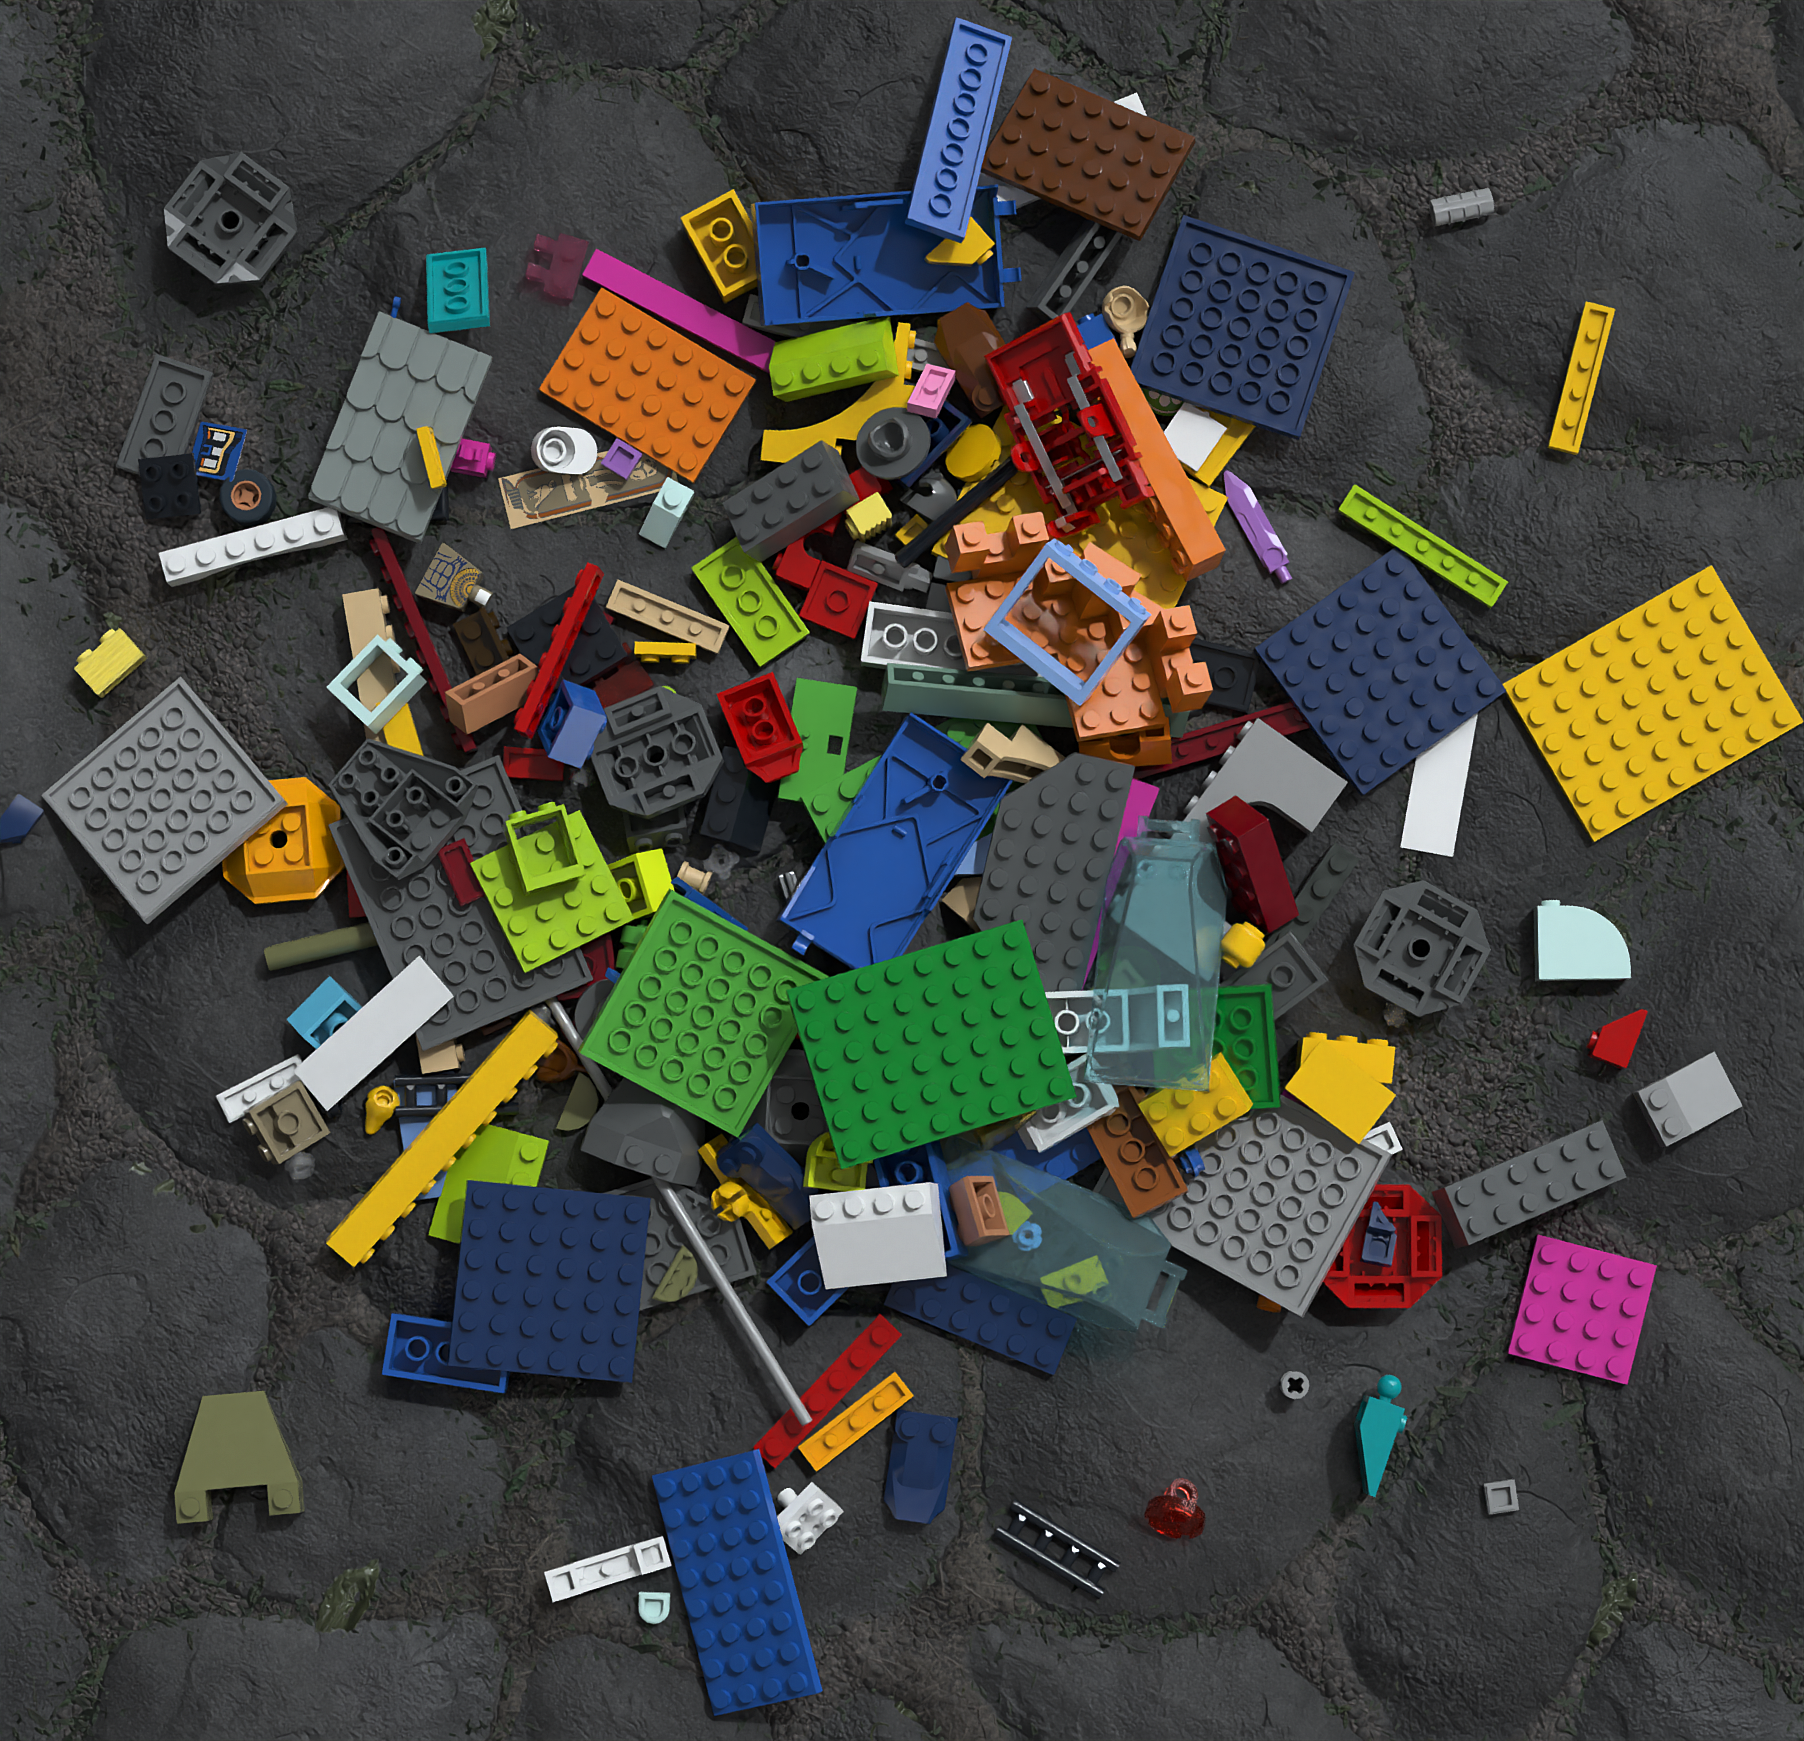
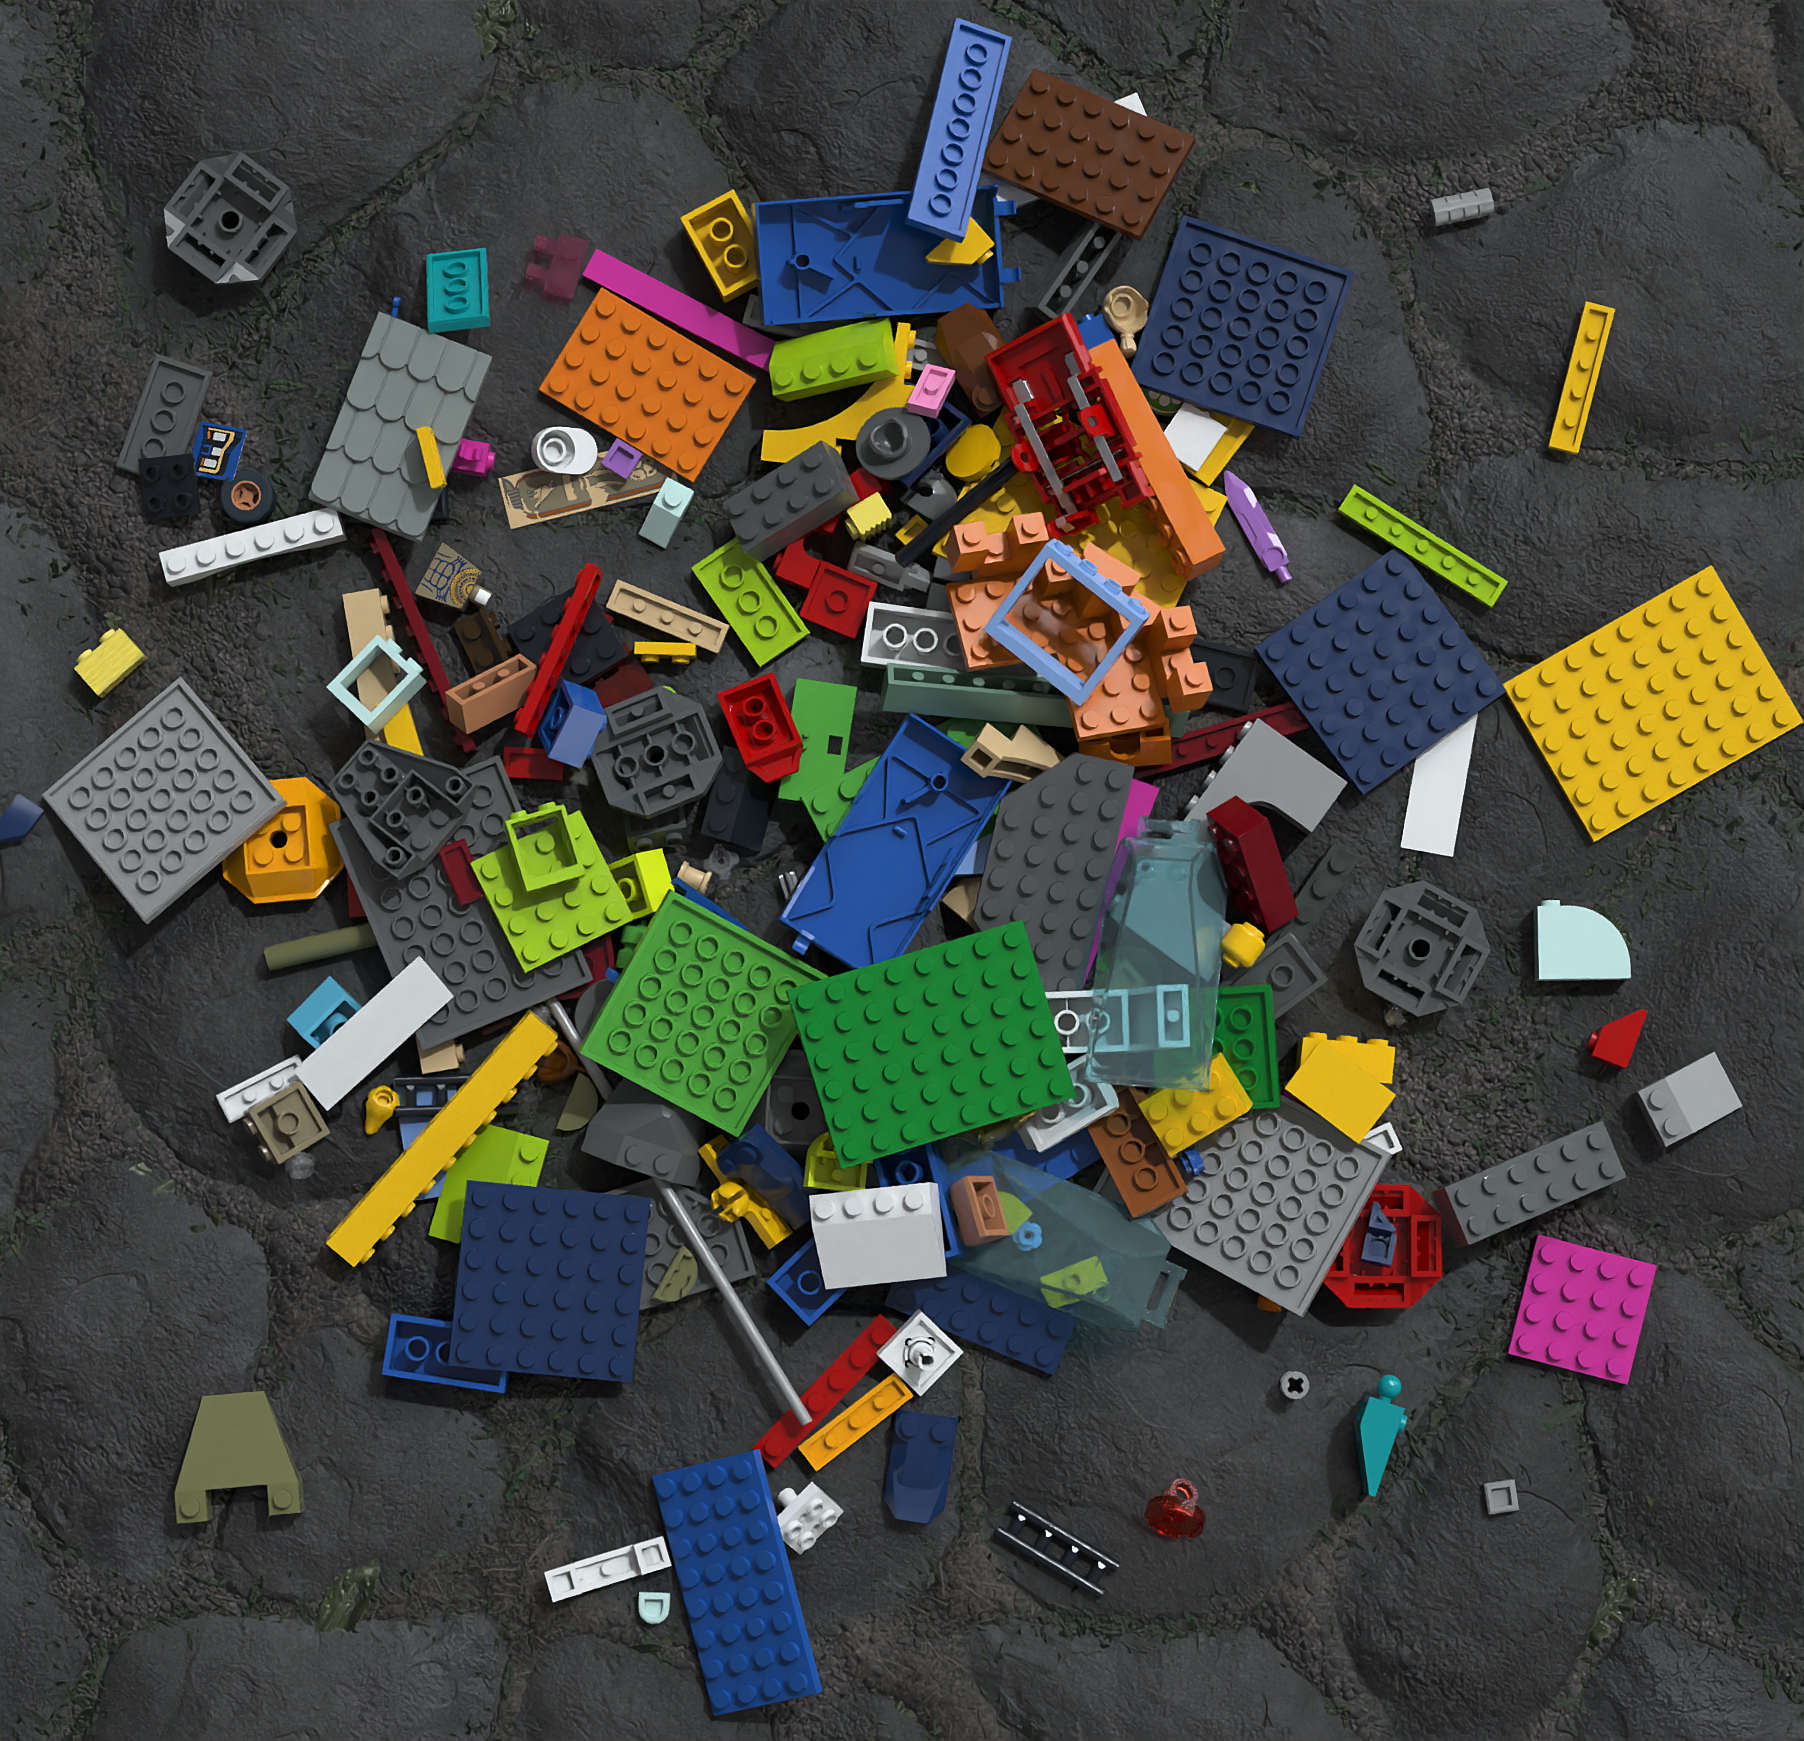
none -> white plate [876,1309,963,1396]

